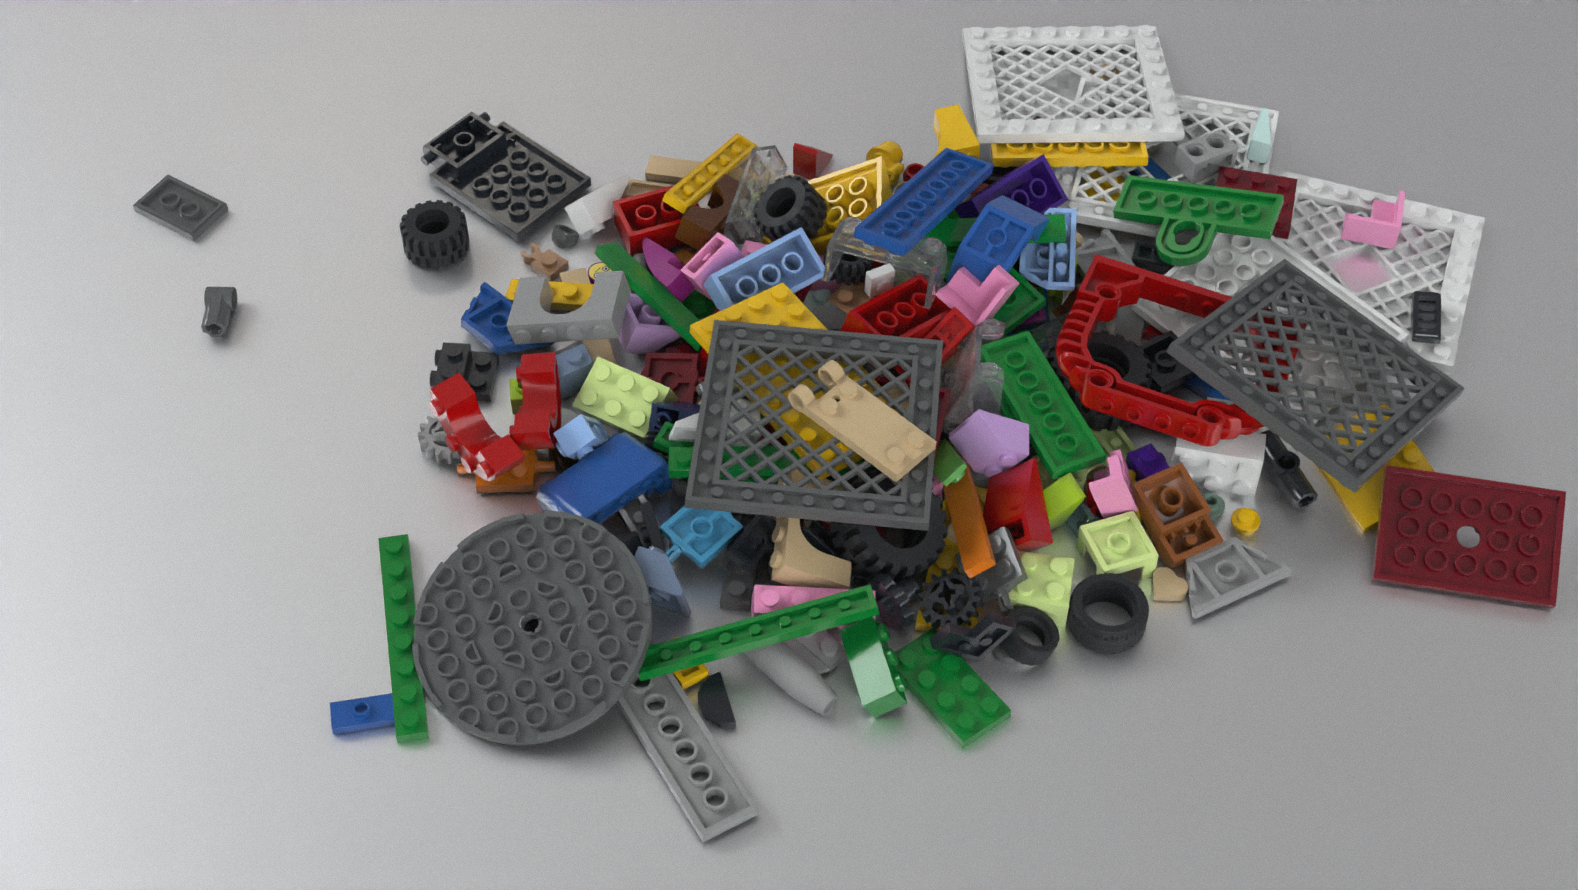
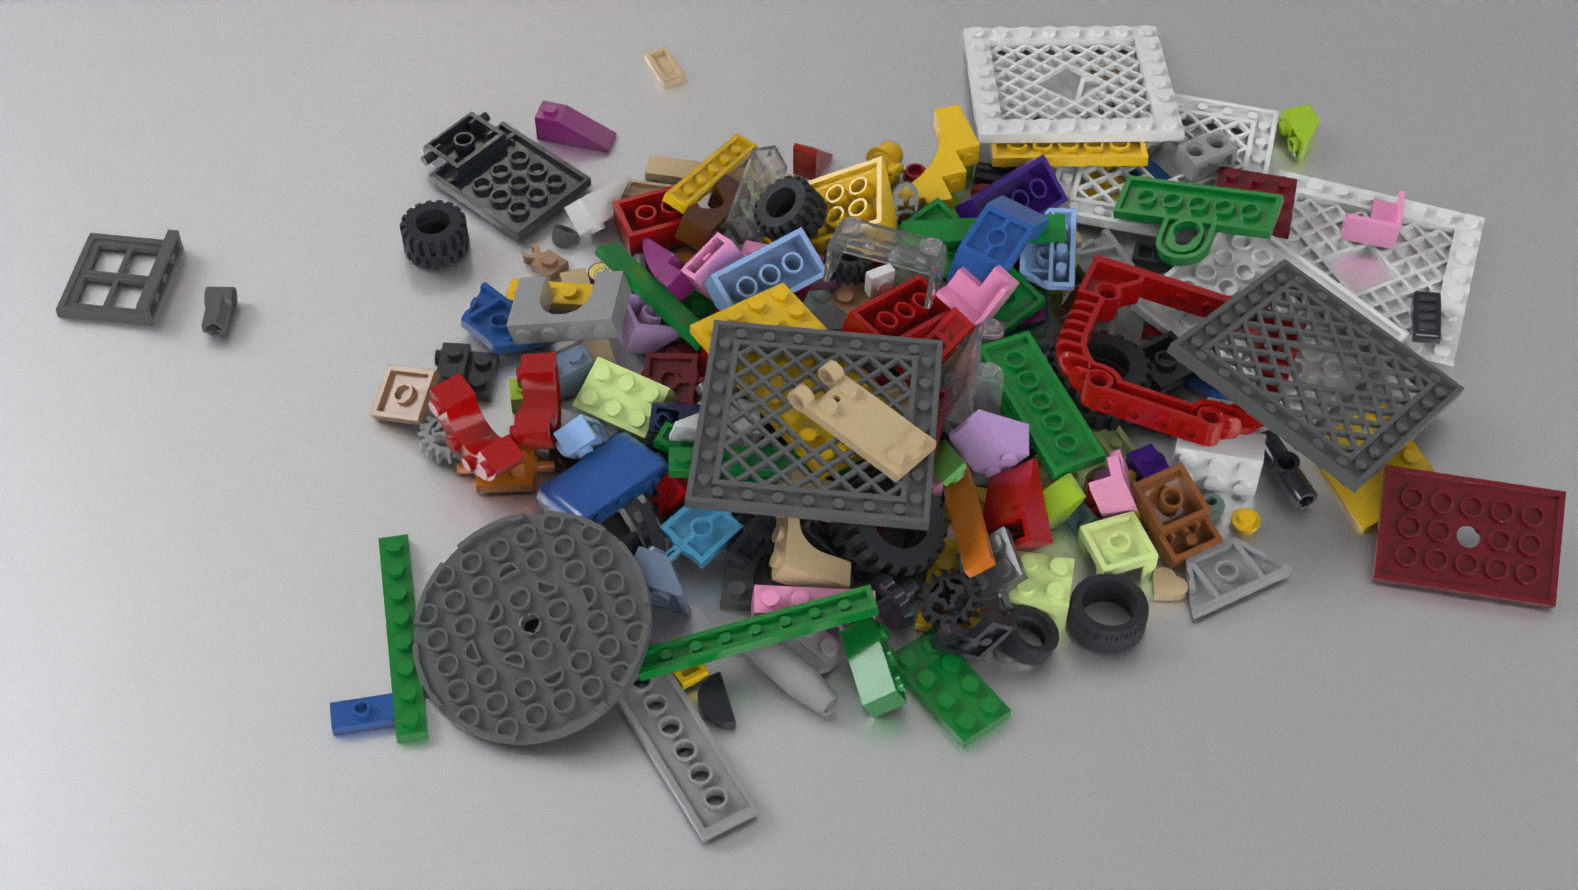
dark grey tile [133,175,228,241] -> none
blue plate [854,148,994,256] -> none
light aqua slope [1247,108,1271,163] -> none
none -> dark grey window [56,229,184,326]
none -> plate [370,365,440,425]
none -> magenta slope [535,101,617,153]
none -> tan tile [644,46,686,89]
none -> red plate [649,471,688,519]
none -> lime slope [1277,104,1320,162]

